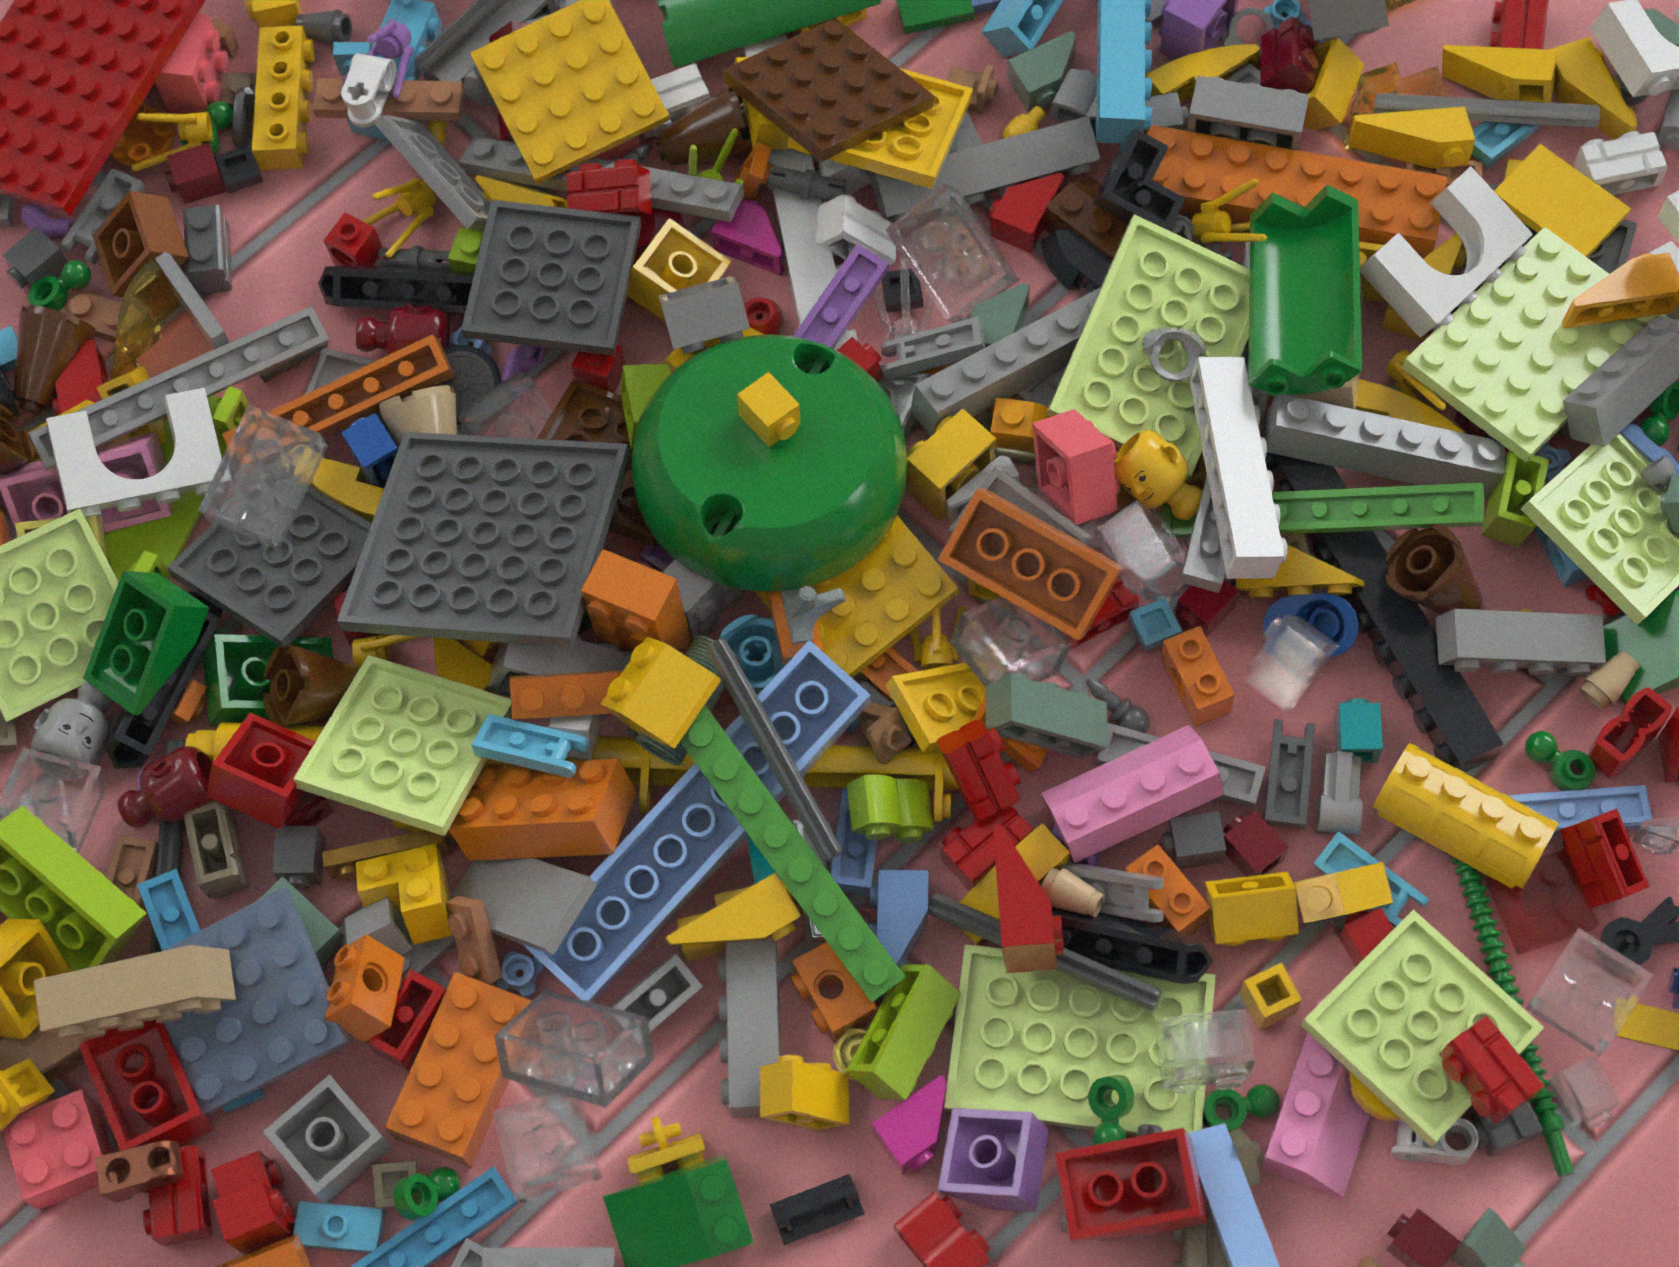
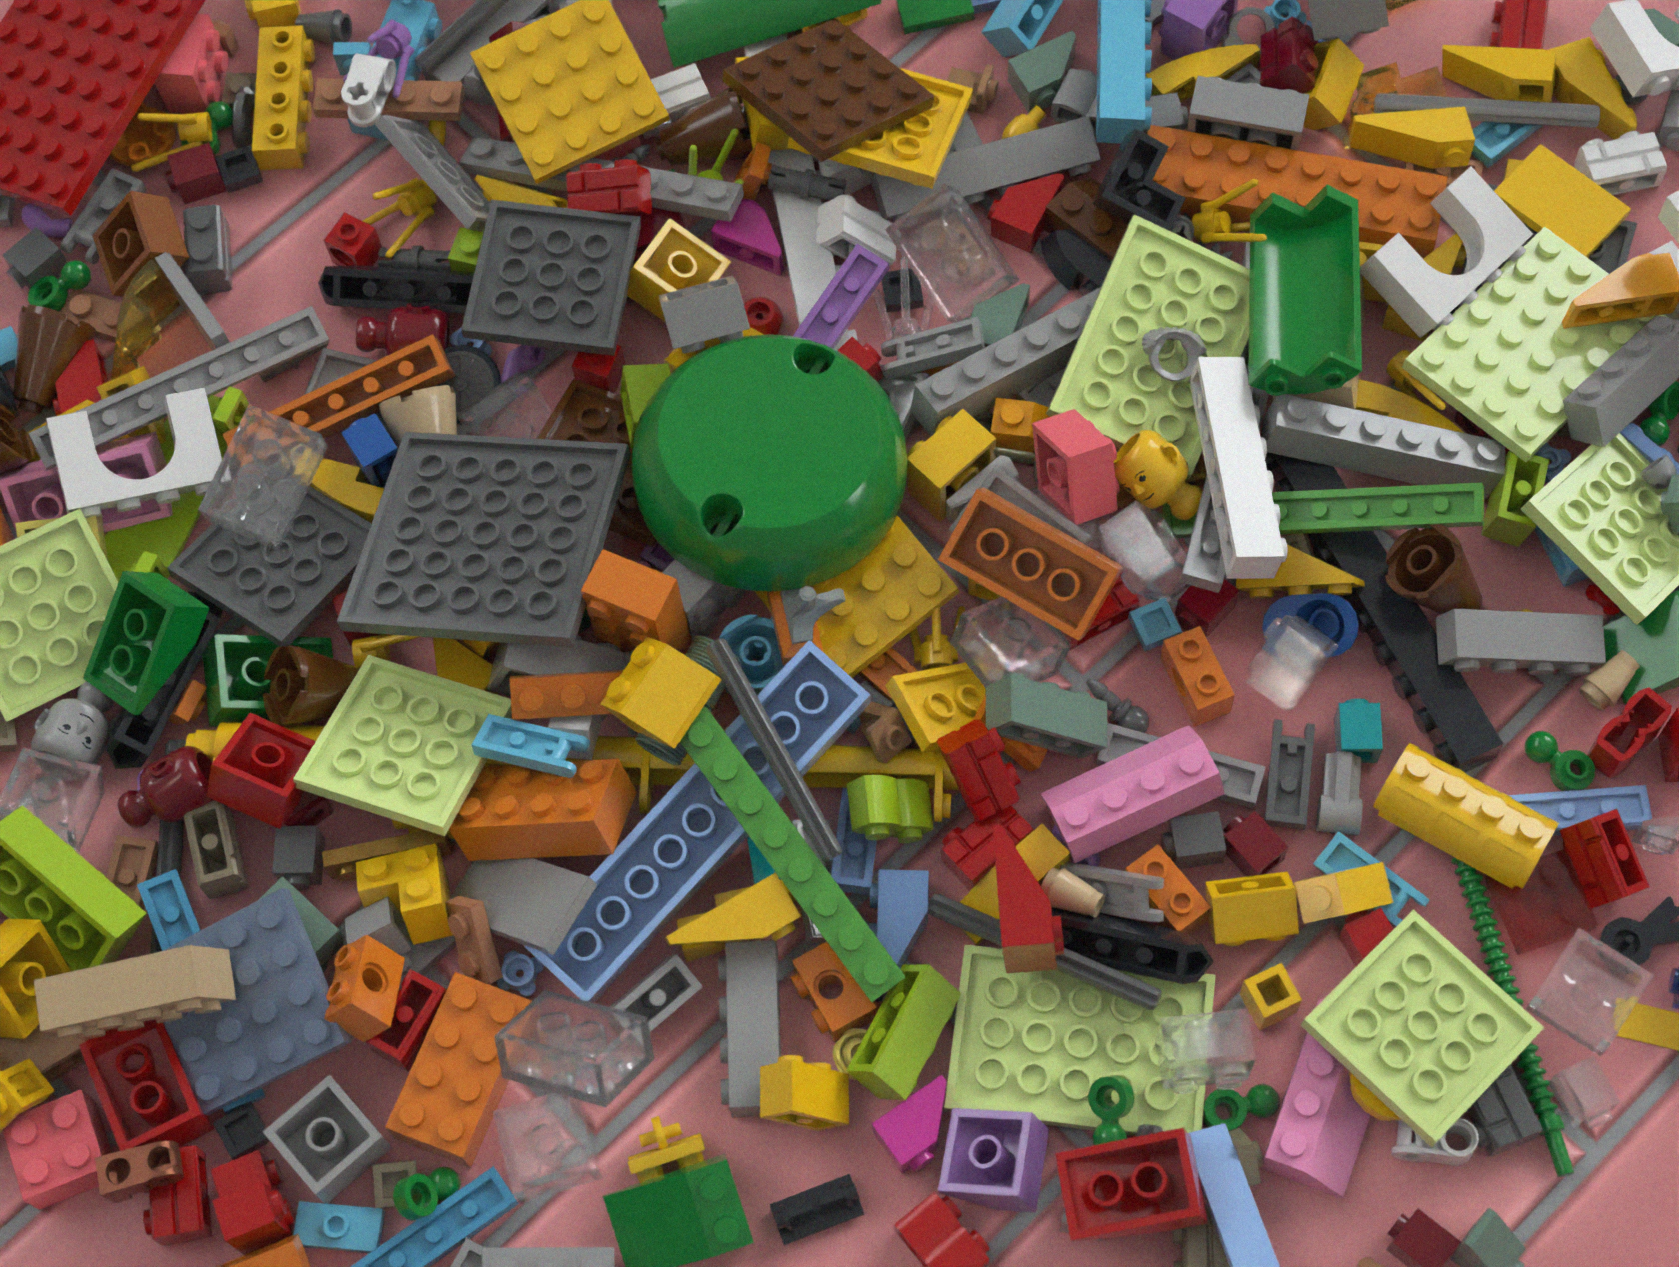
yellow brick [737,372,800,447] -> none
red brick [1439,1016,1545,1125] -> none
none -> black plate [213,1101,270,1160]

